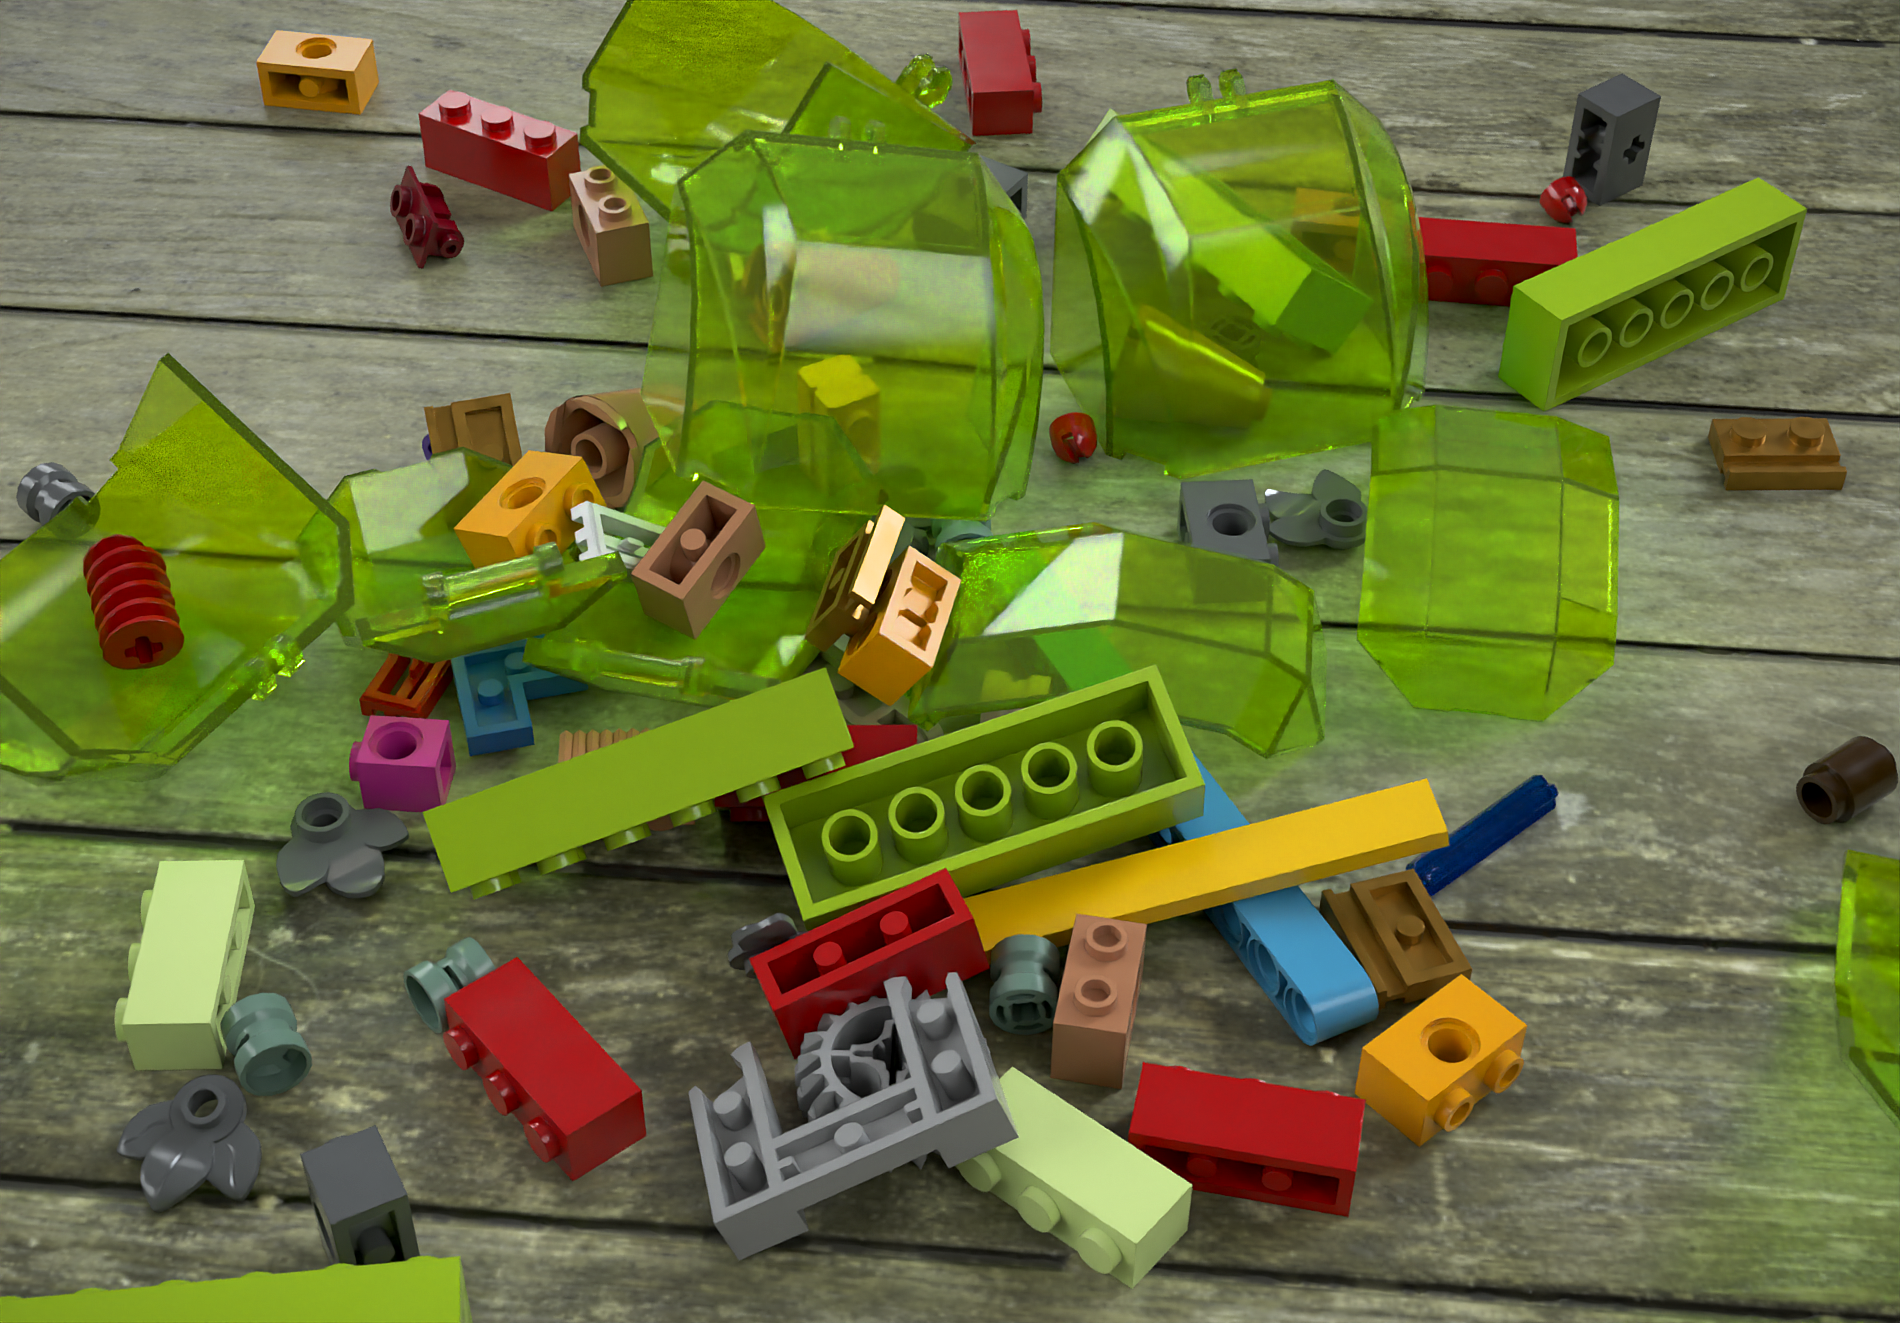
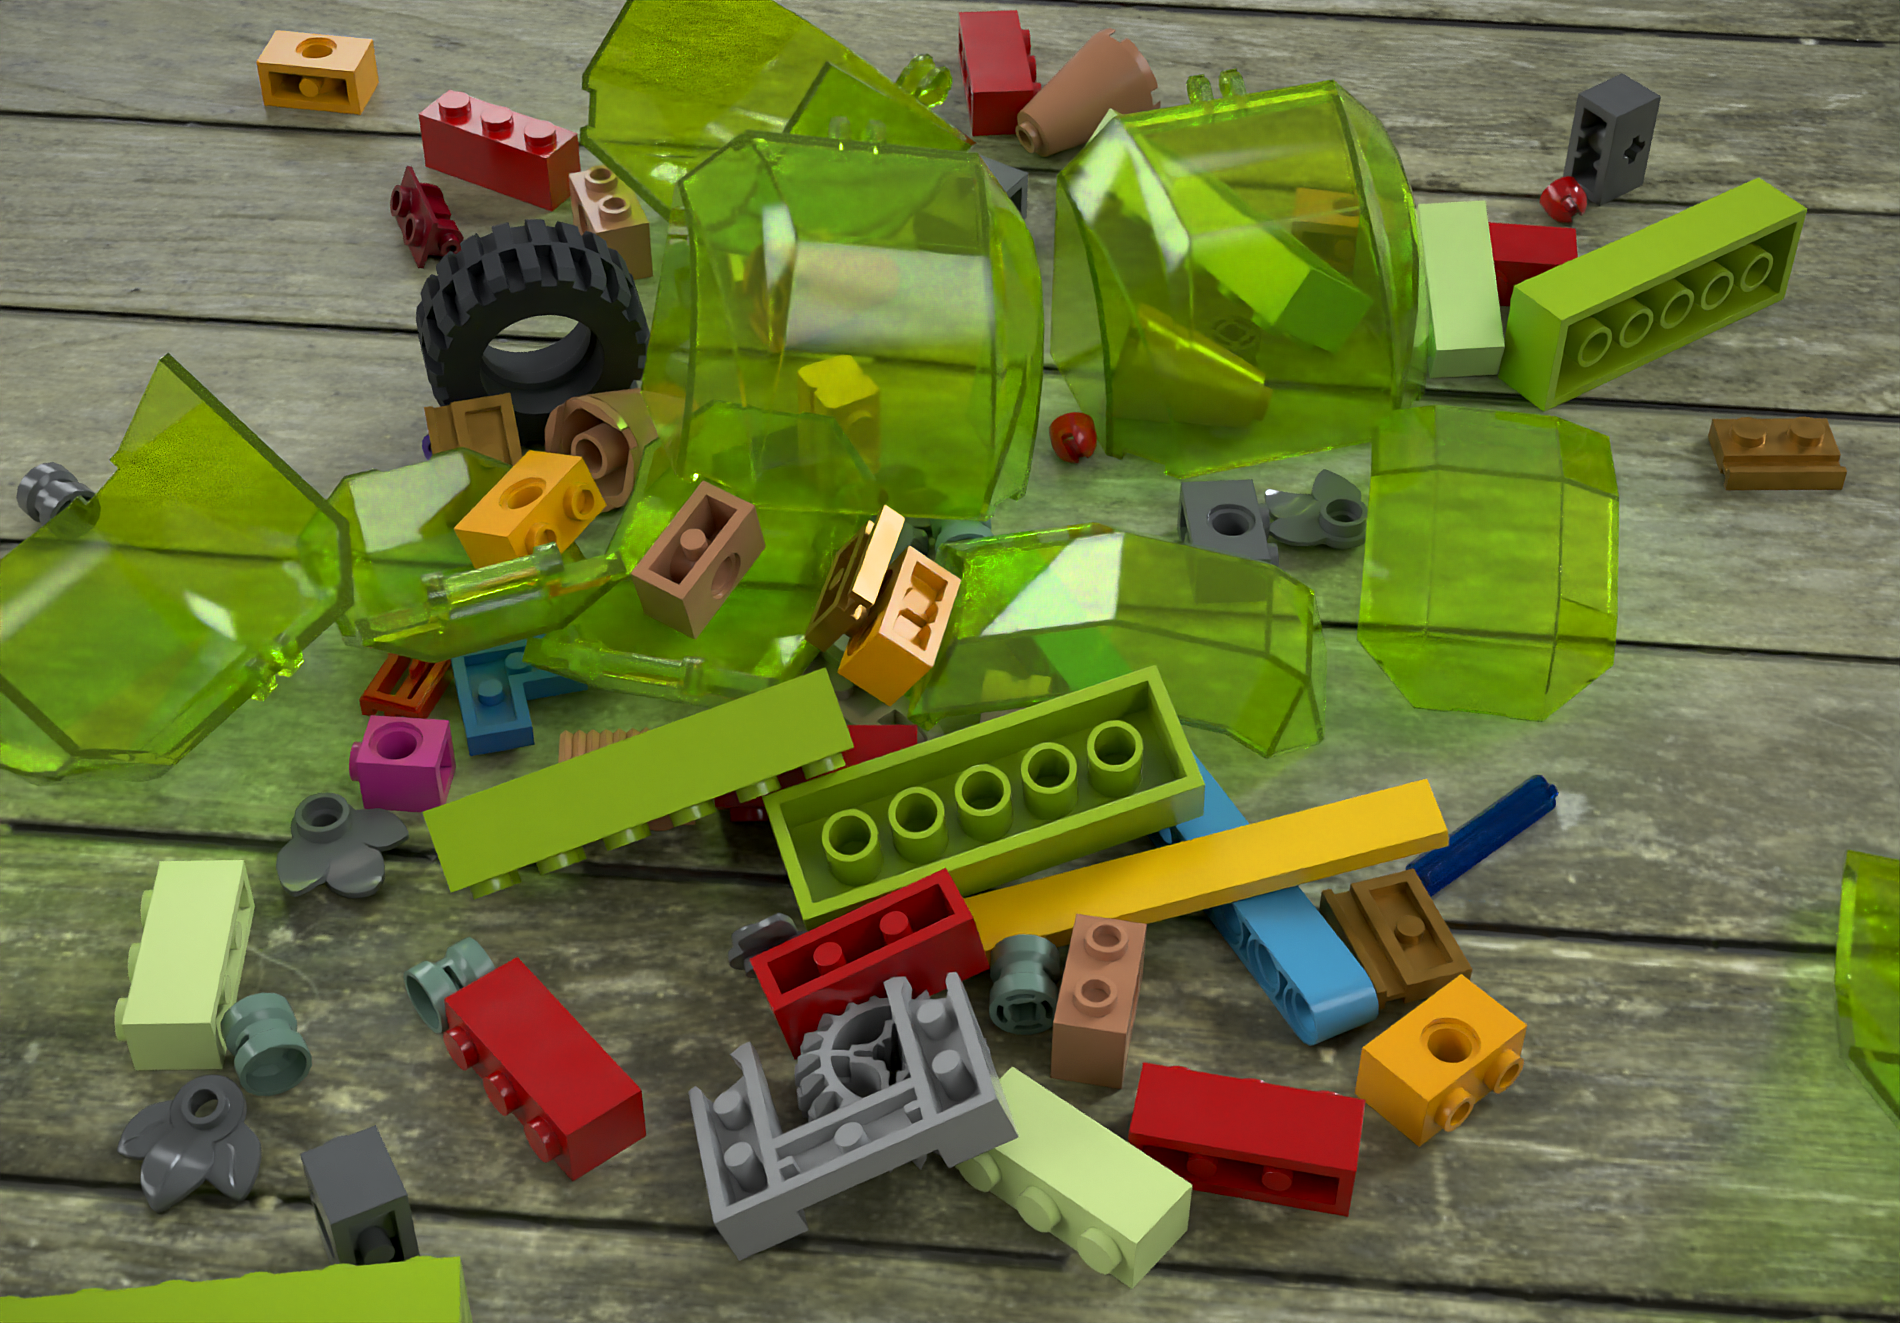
red piece [82,534,184,670] -> none
tile [570,501,666,583] -> none
dark brown brick [1796,736,1898,824] -> none
none -> black tyre [416,219,651,447]
none -> nougat cone [1016,28,1161,157]
none -> yellowish green brick [1405,200,1505,378]

